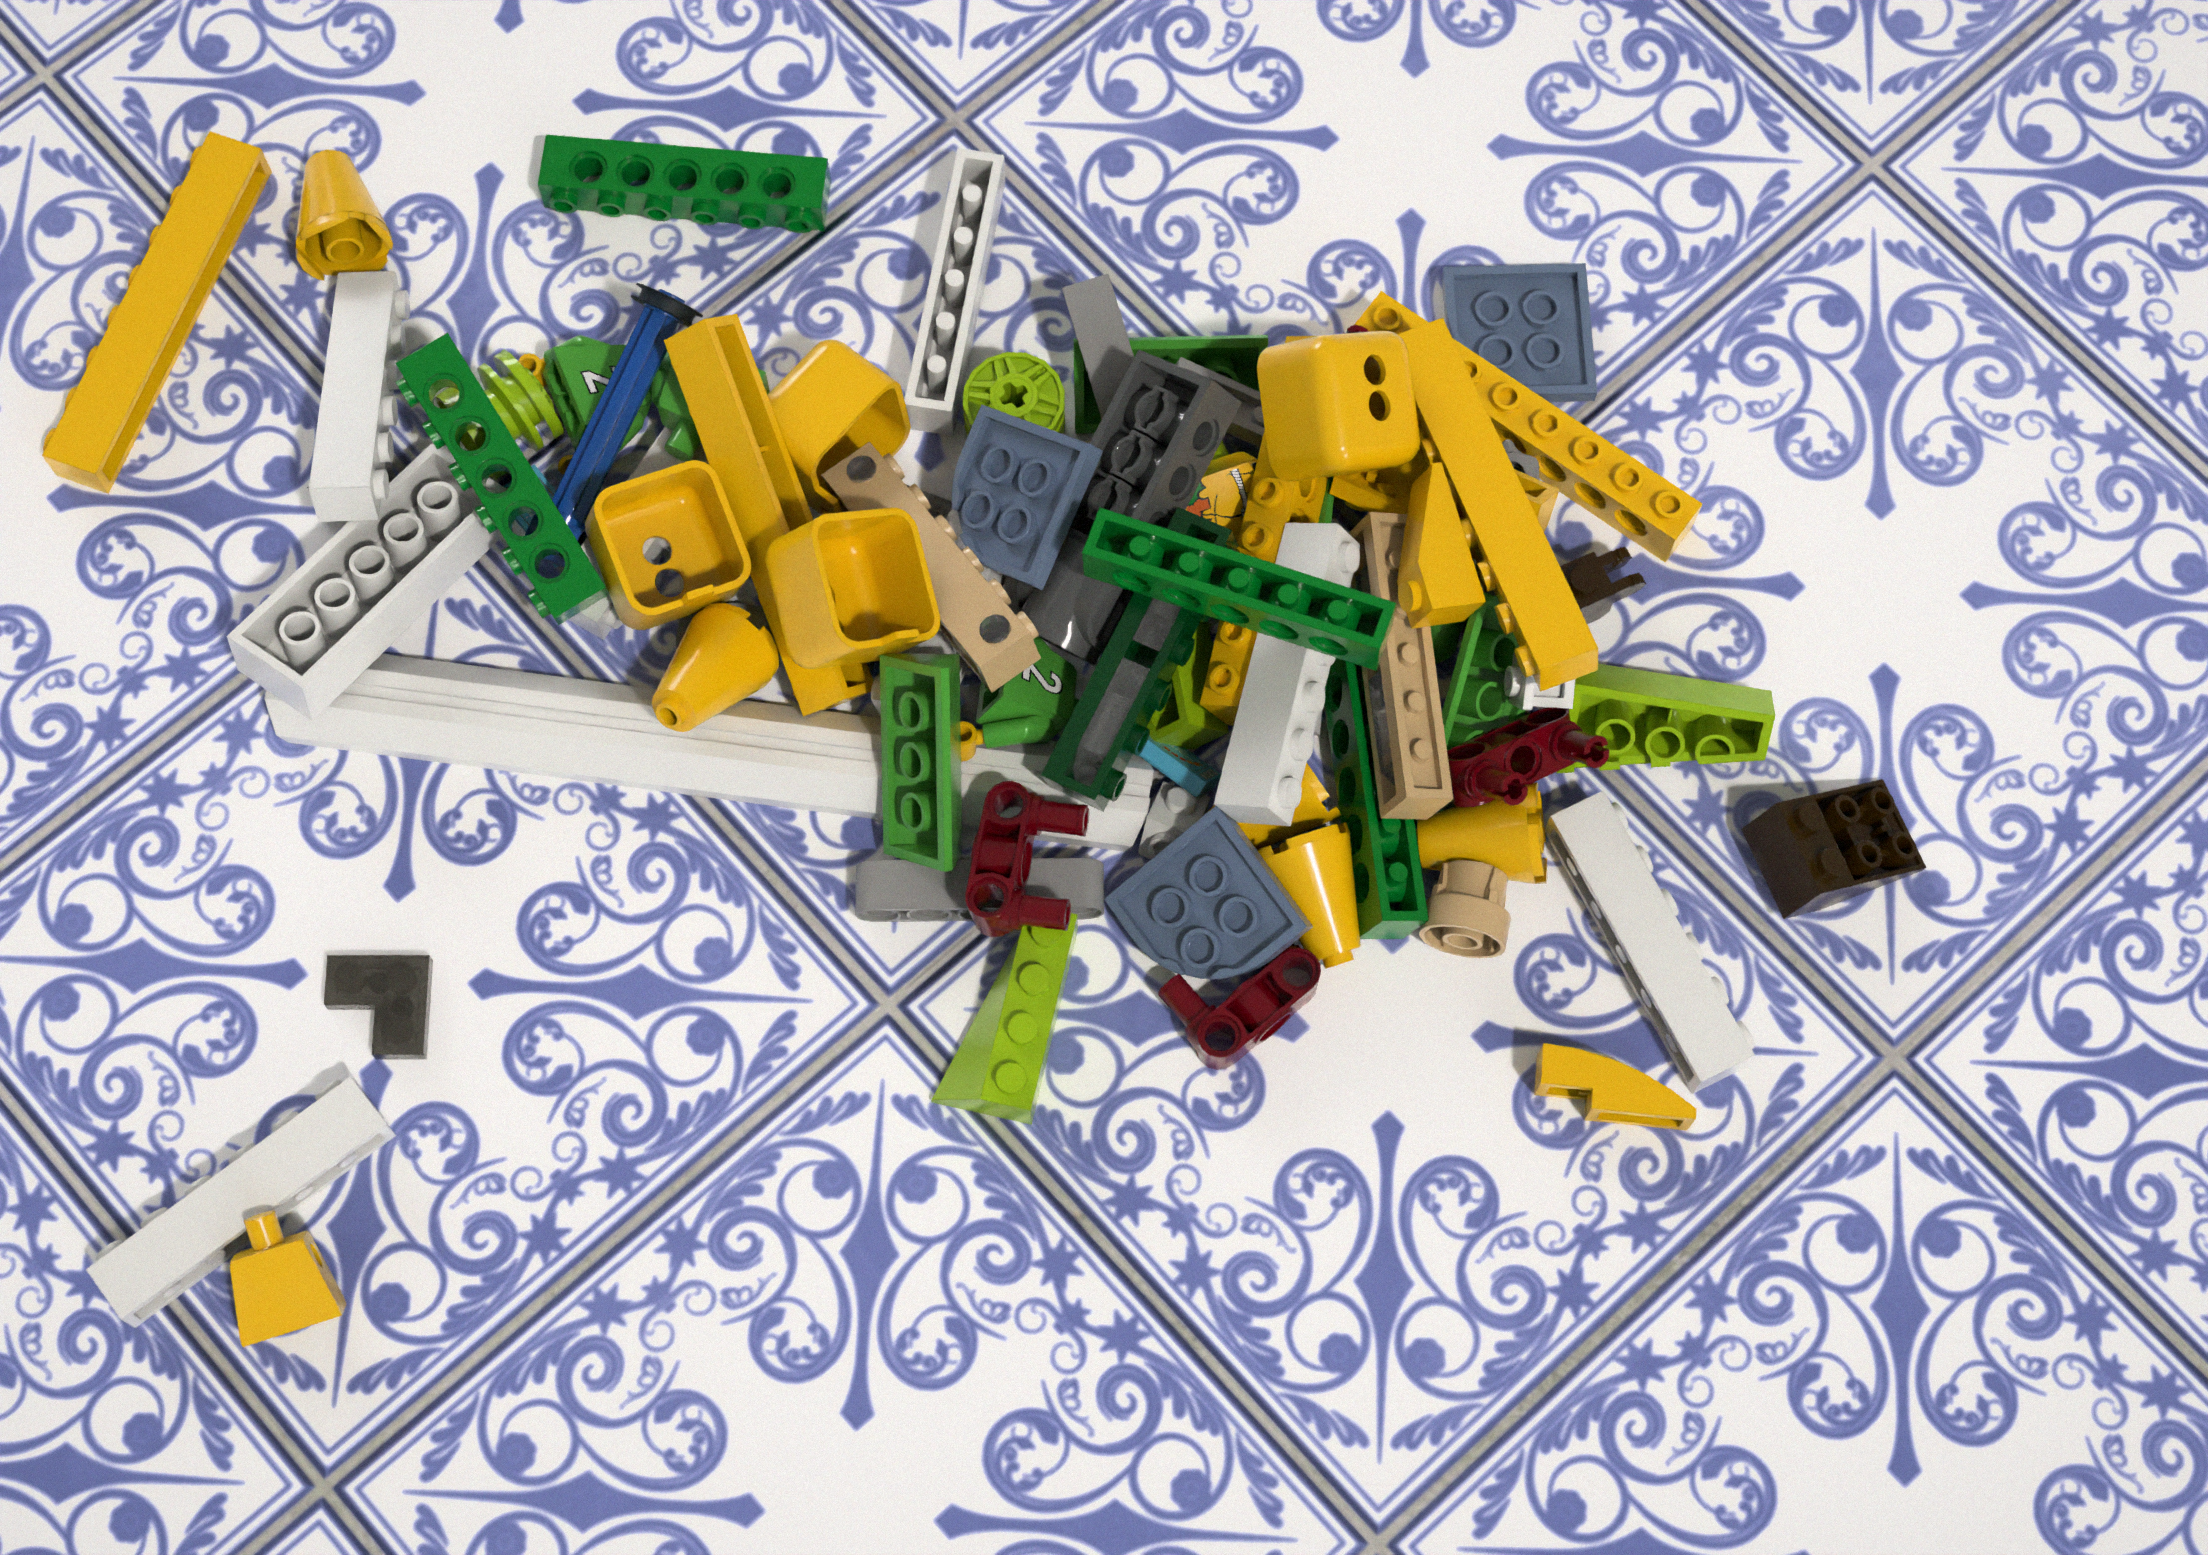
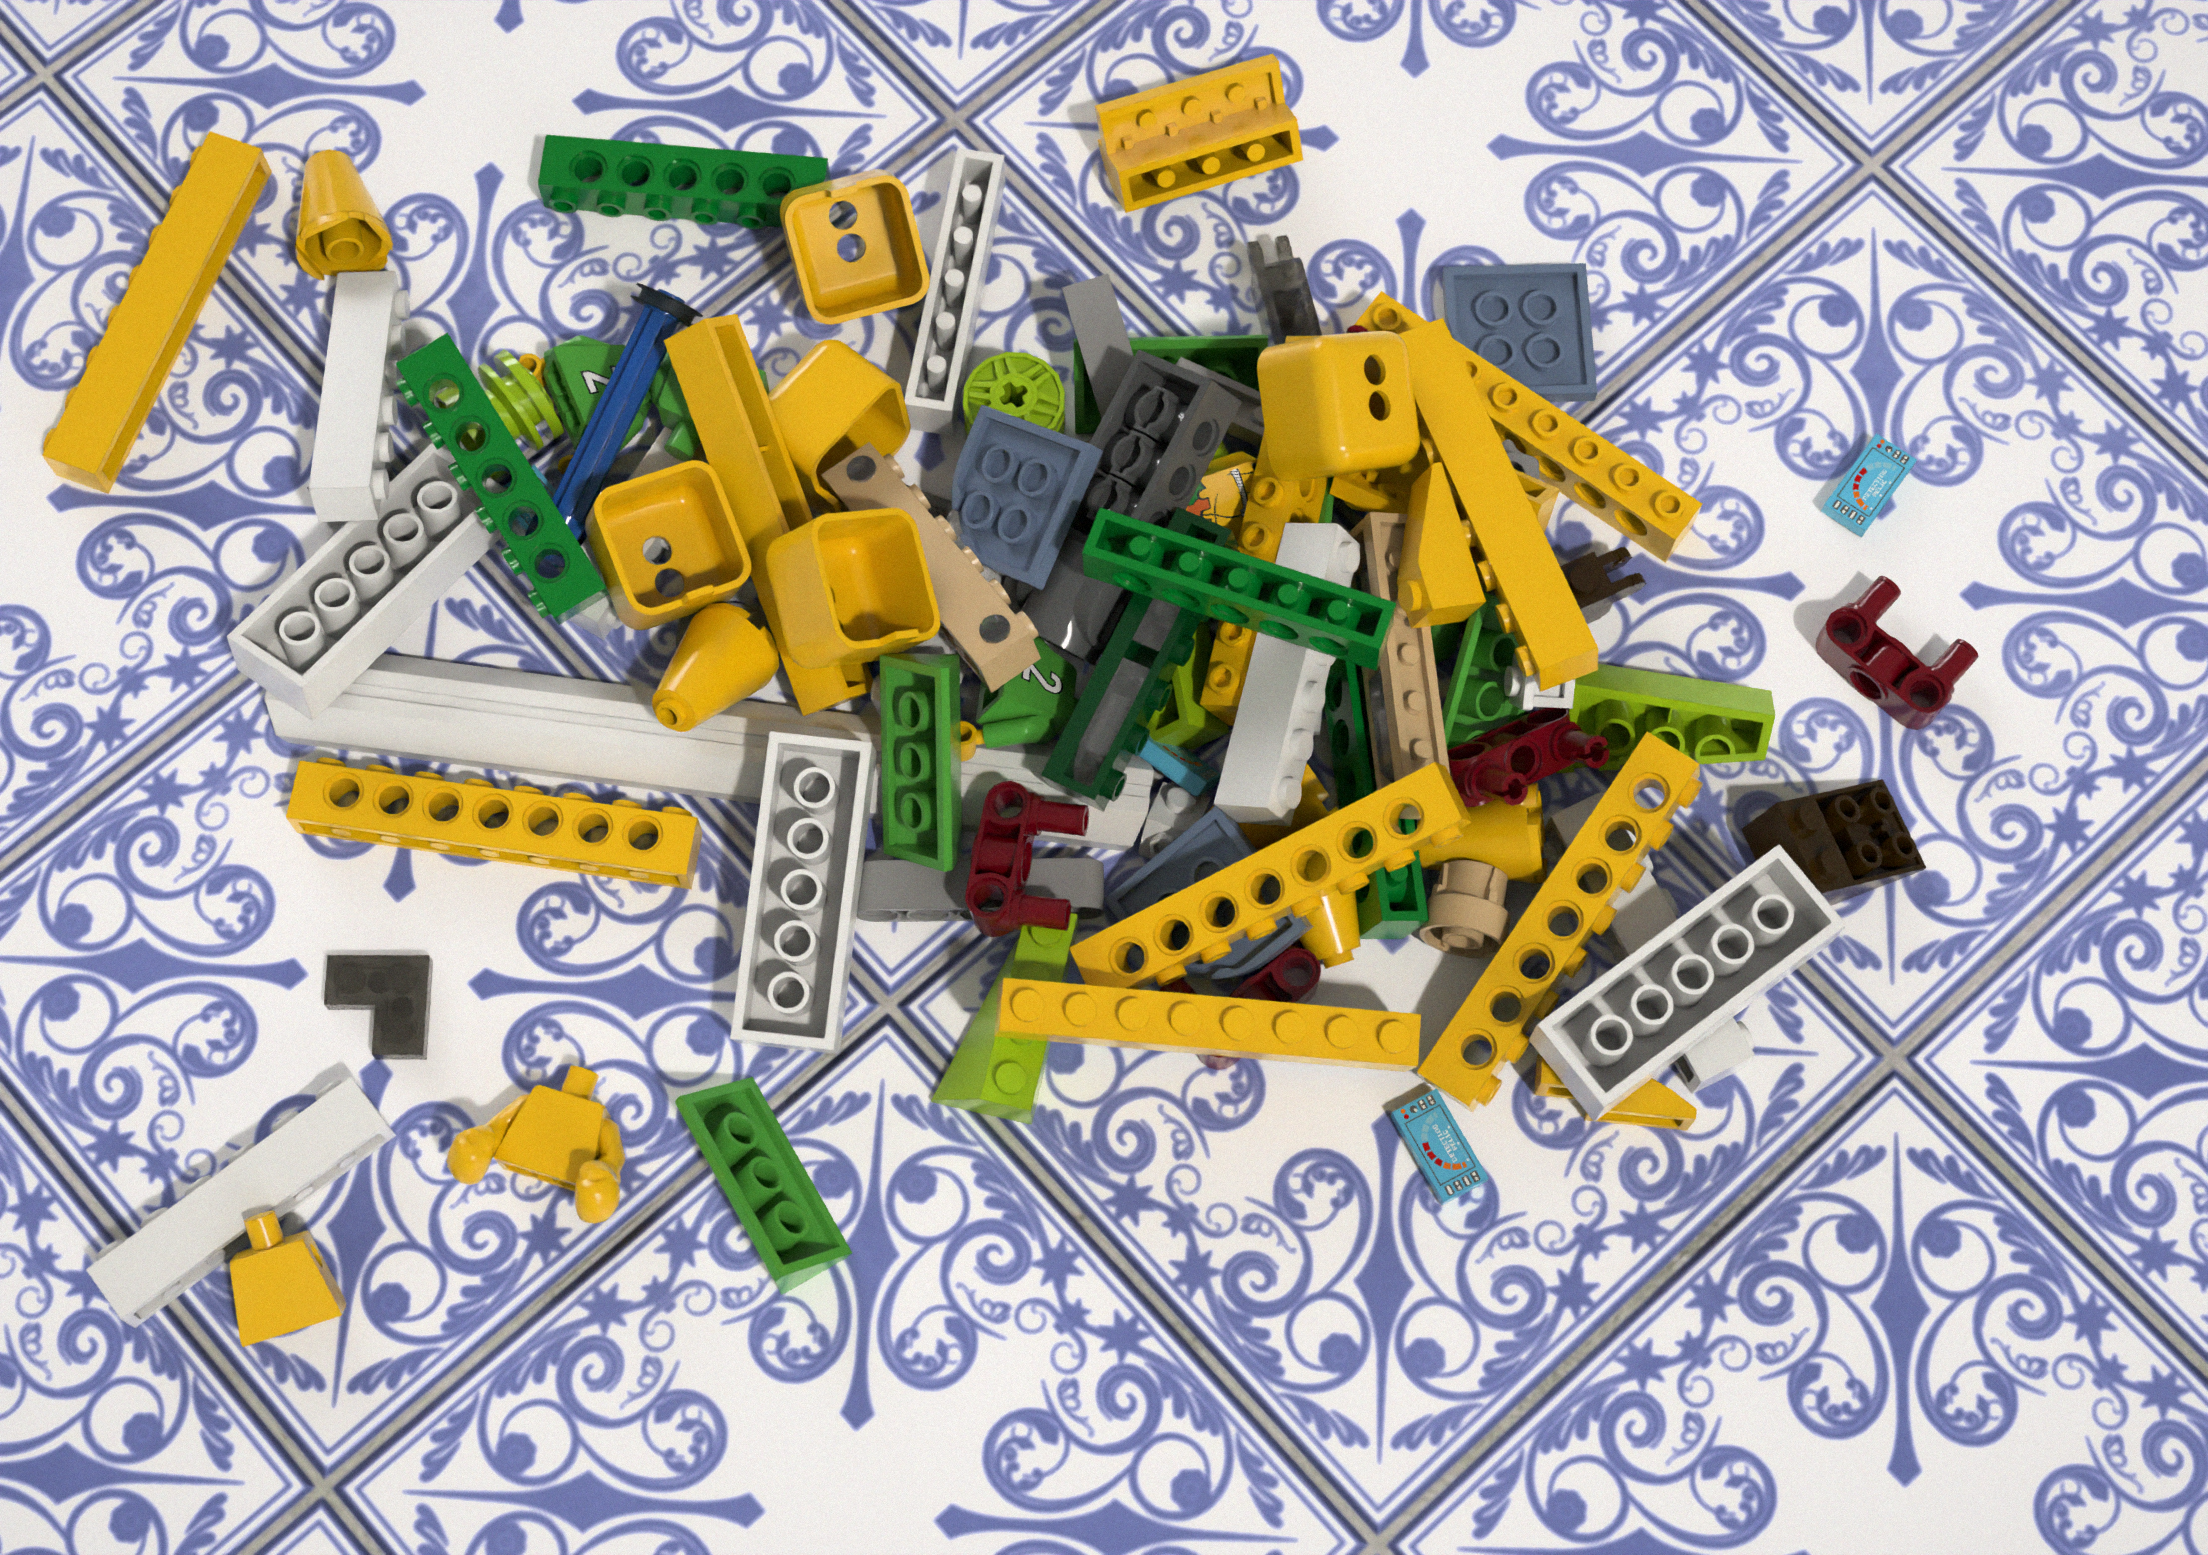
none -> yellow brick [286,757,703,890]
none -> yellow torso [447,1065,626,1223]
none -> bright green slope [674,1077,852,1295]
none -> white brick [730,731,877,1054]
none -> yellow piece [780,169,930,325]
none -> yellow brick [994,978,1421,1072]
none -> yellow brick [1069,762,1472,990]
none -> yellow brick [1094,53,1303,213]
none -> clear smoke hinge [1246,235,1322,347]
none -> medium azure tile [1390,1088,1489,1206]
none -> yellow brick [1417,731,1703,1113]
none -> white brick [1529,844,1847,1122]
none -> dark red piece [1815,576,1979,730]
none -> medium azure tile [1821,433,1917,538]

